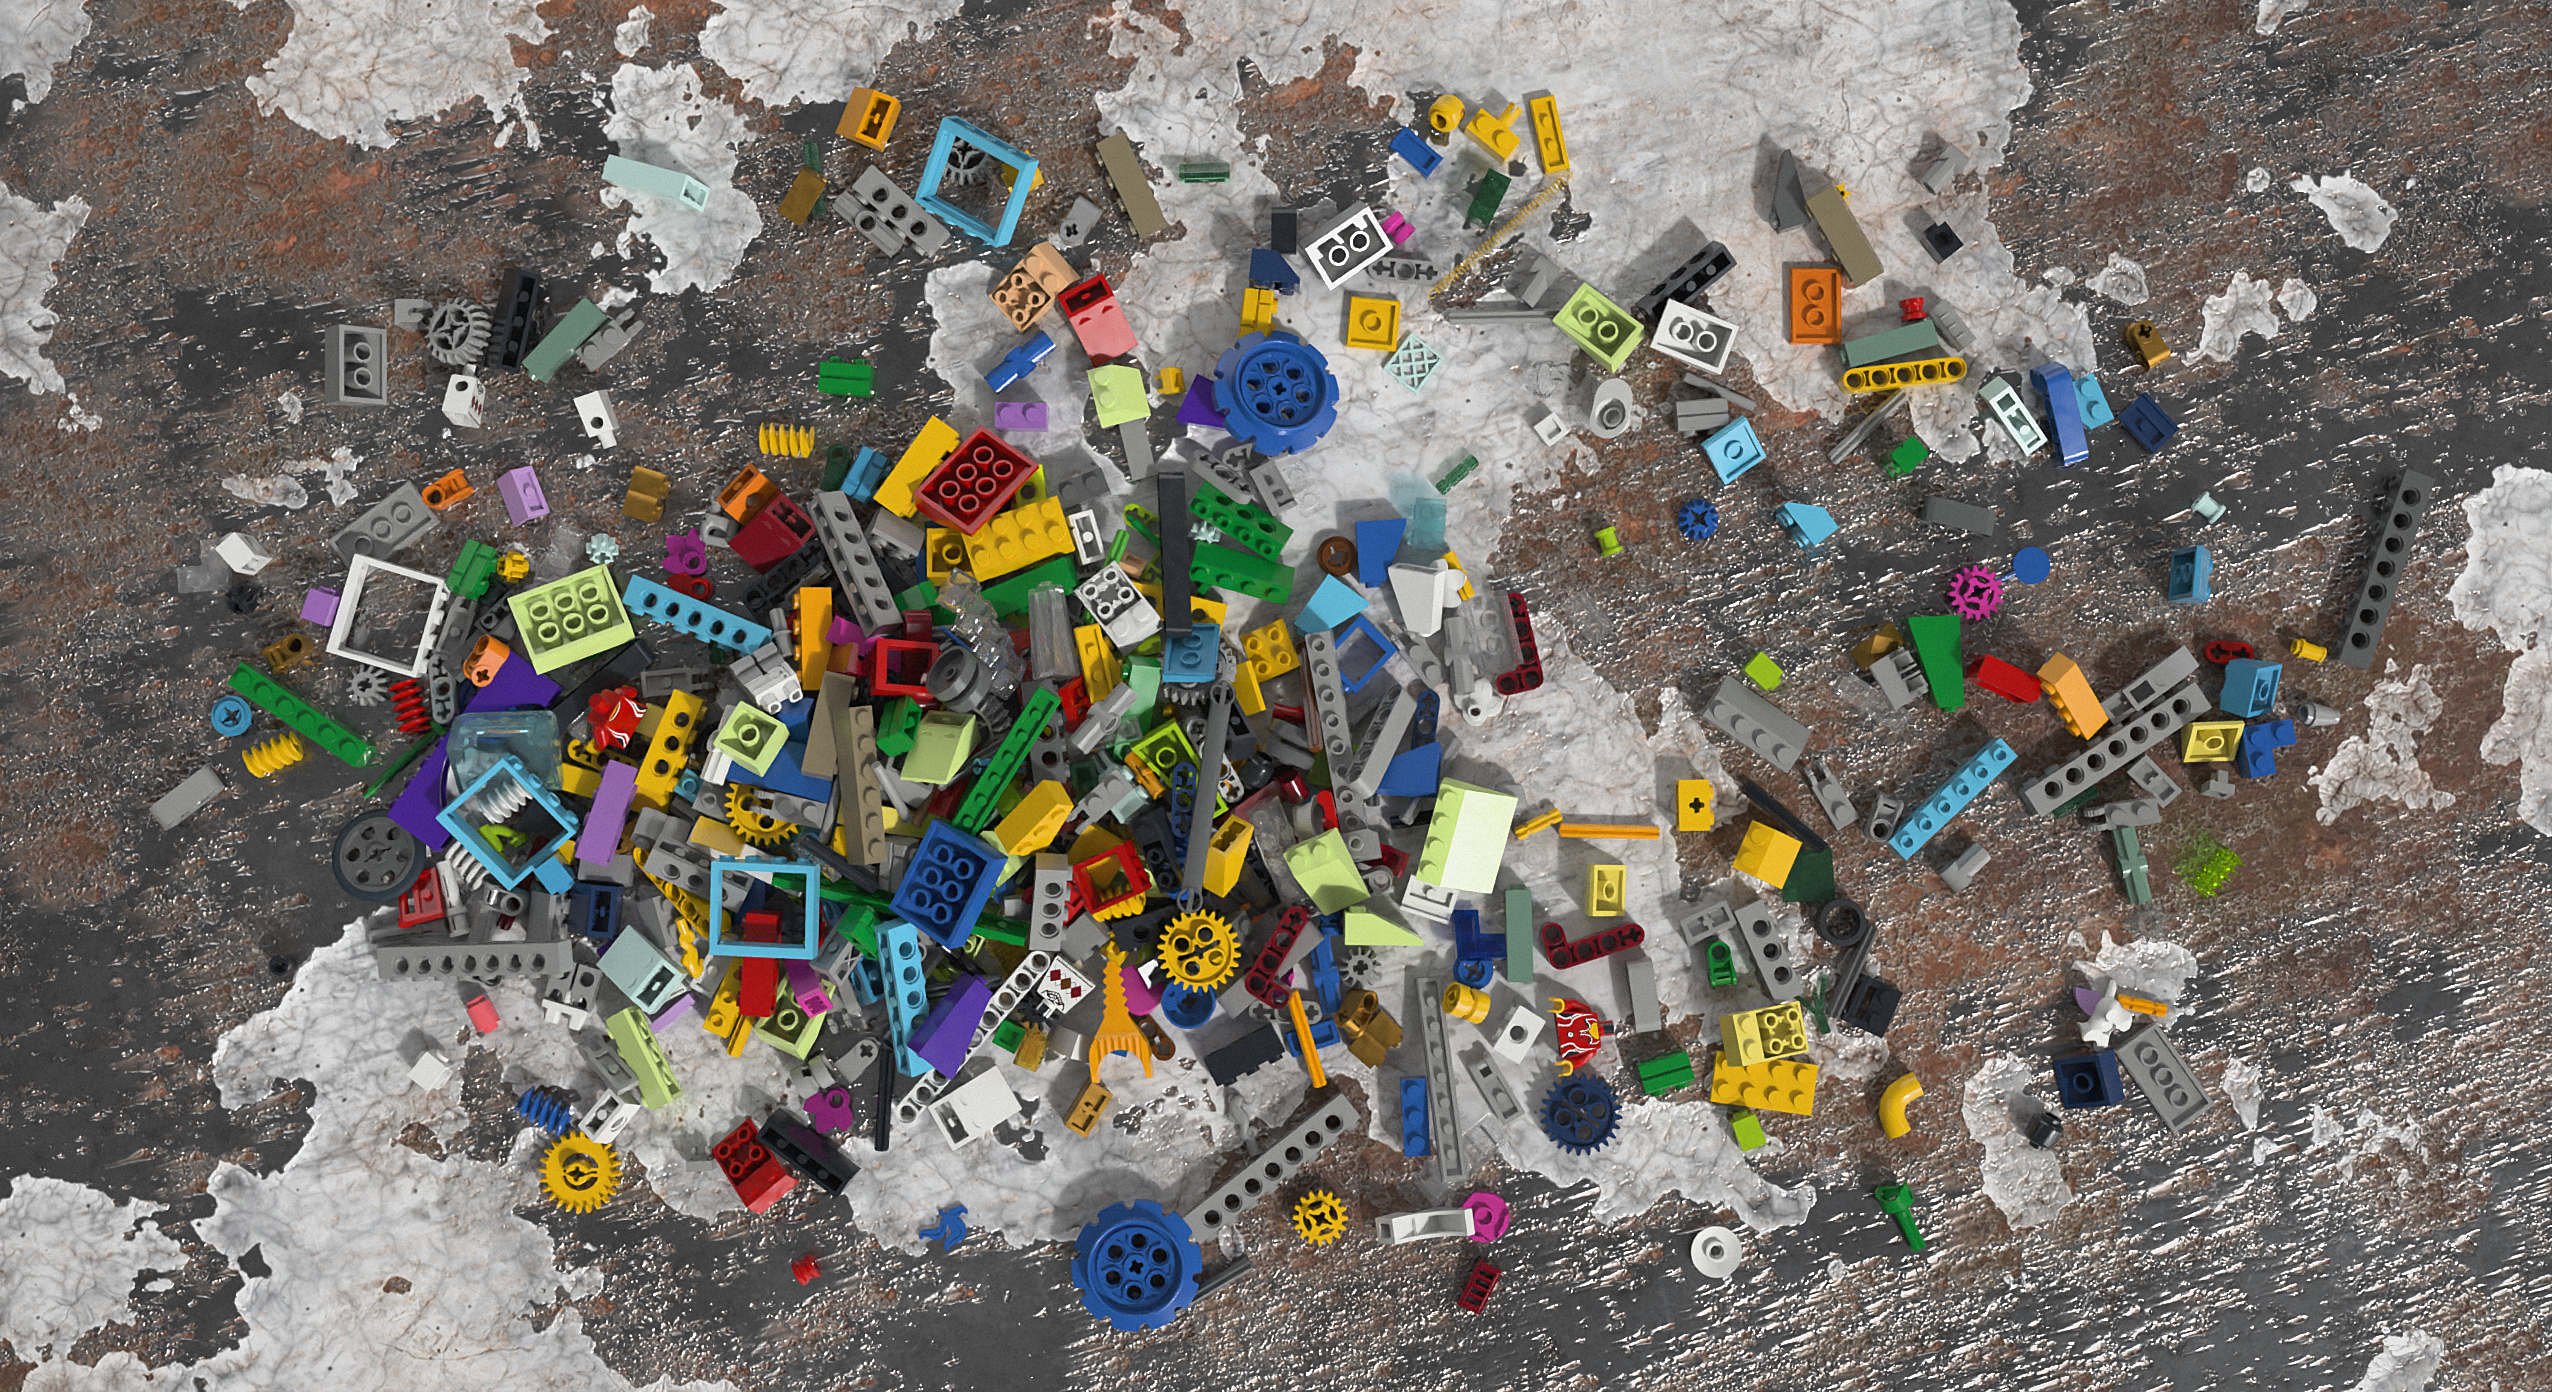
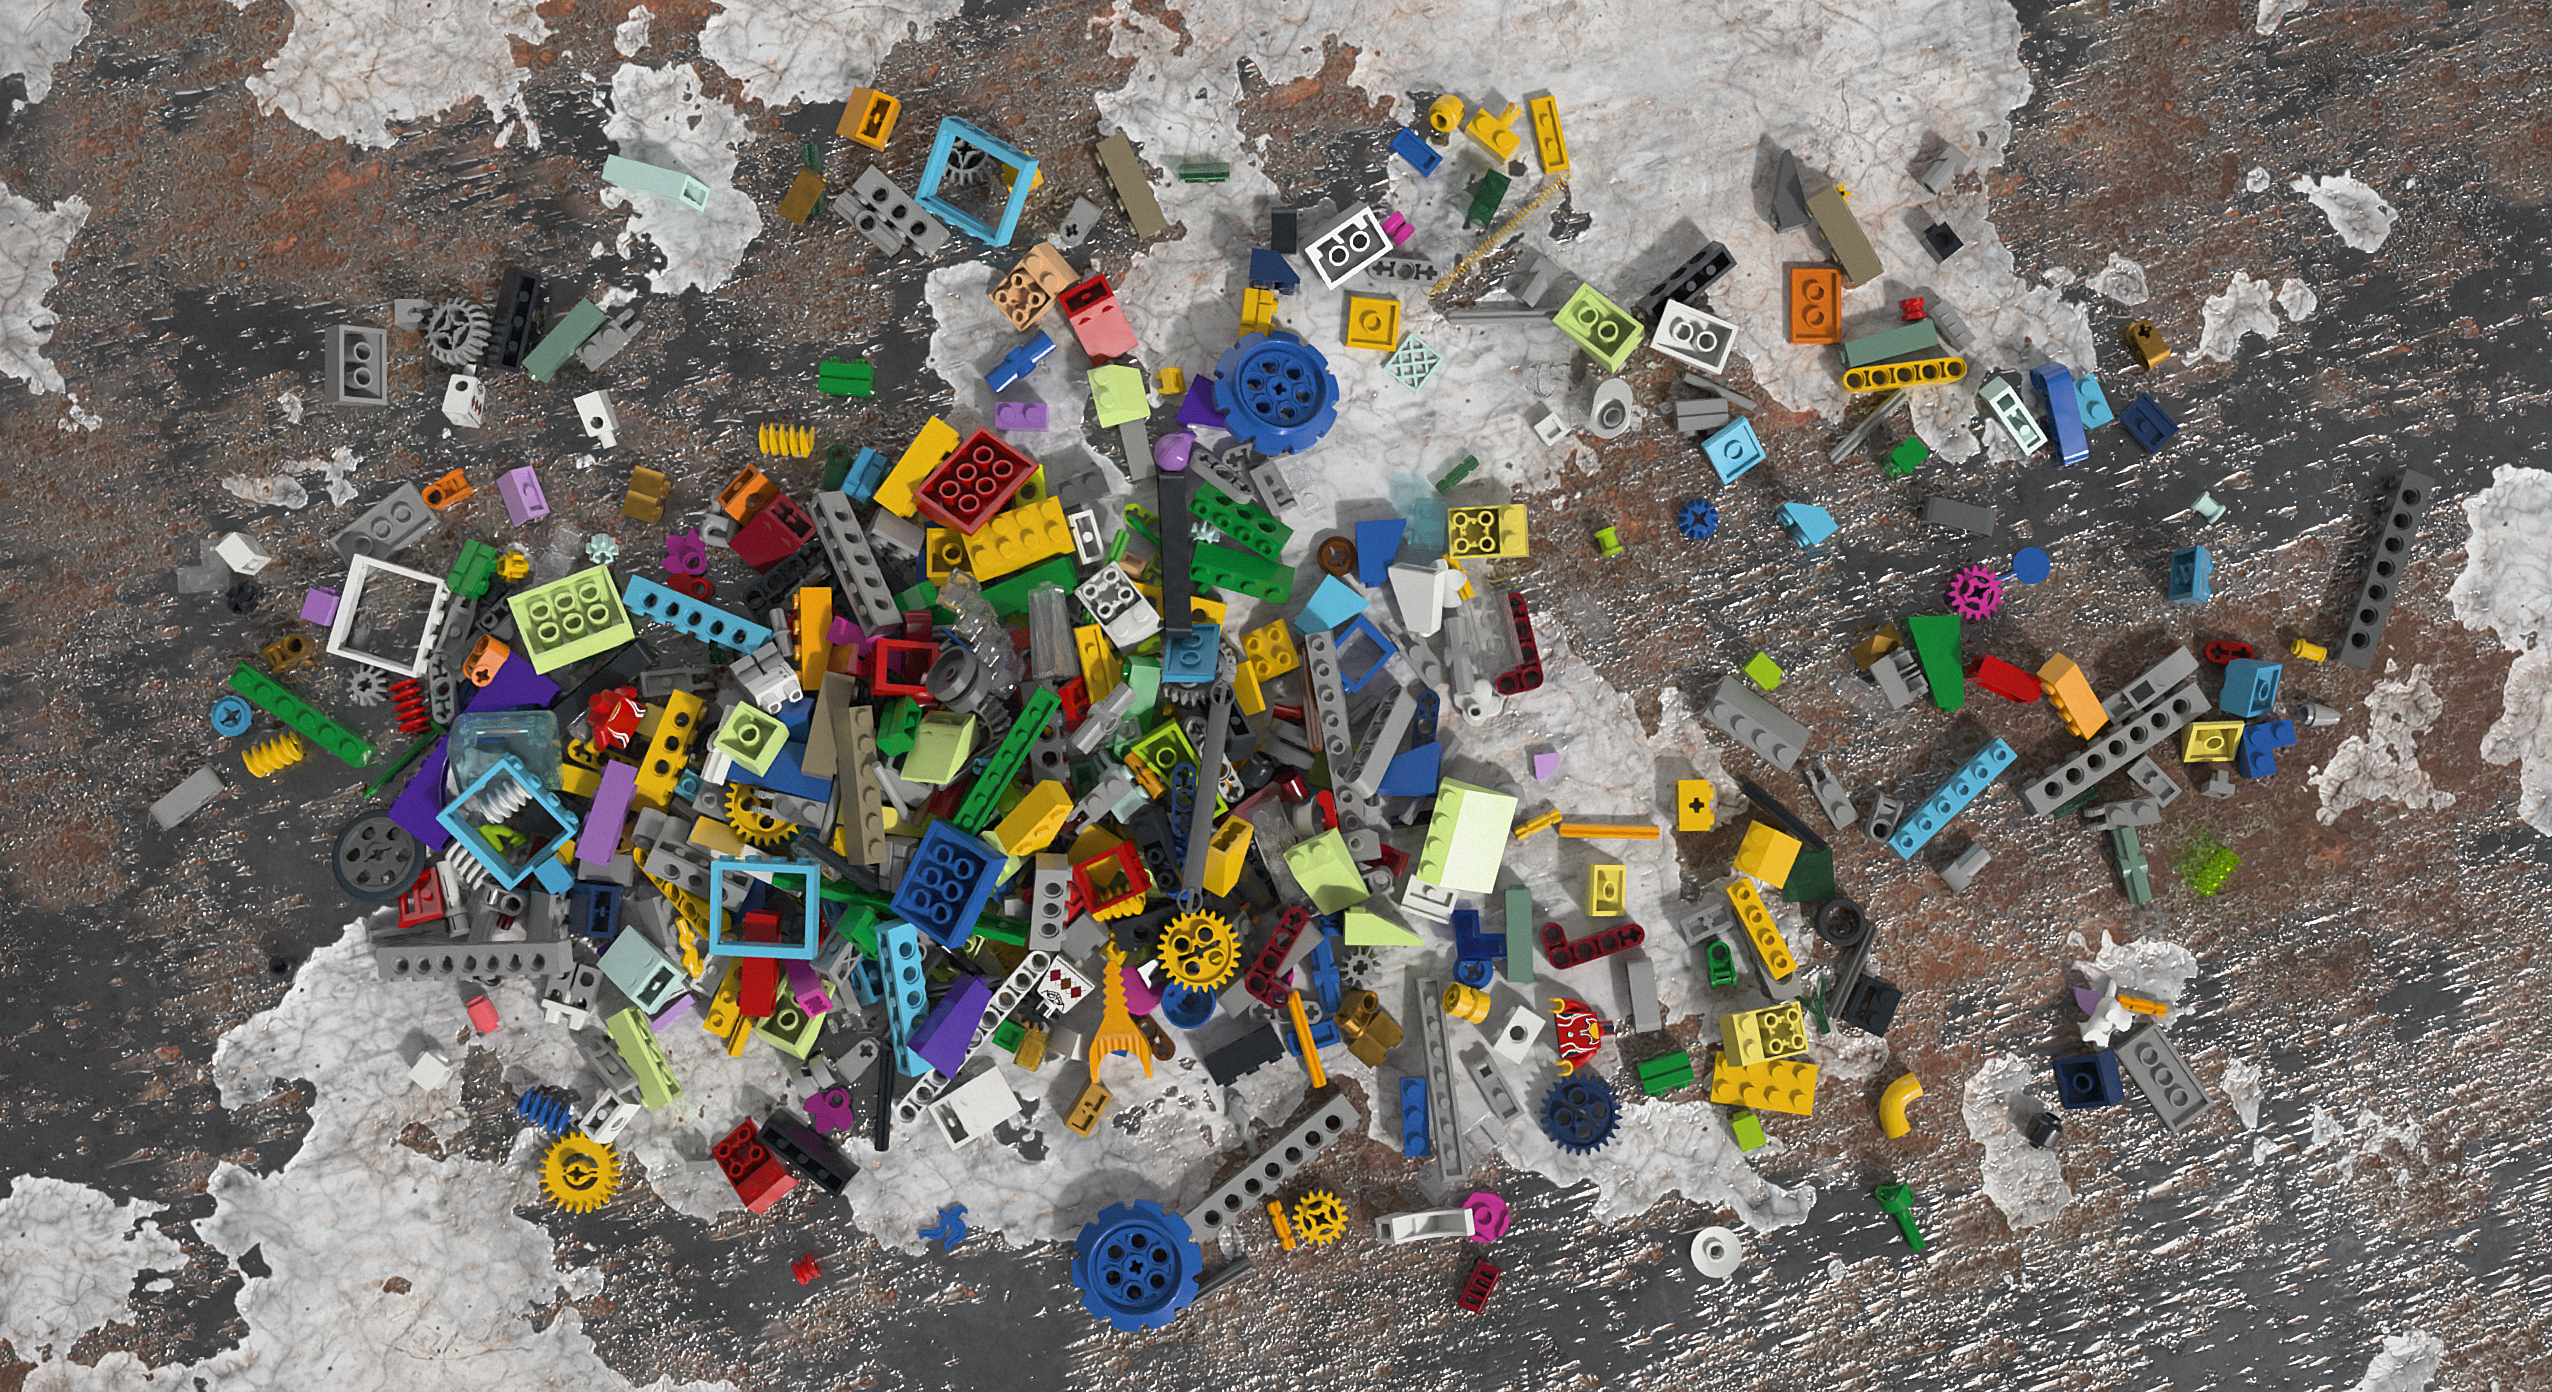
none -> medium lavender piece [1154,425,1198,472]
none -> light orange axle [1267,1200,1296,1250]
none -> light yellow slope [1448,504,1529,559]
none -> lavender tile [1533,752,1559,780]
none -> yellow brick [1722,876,1798,980]

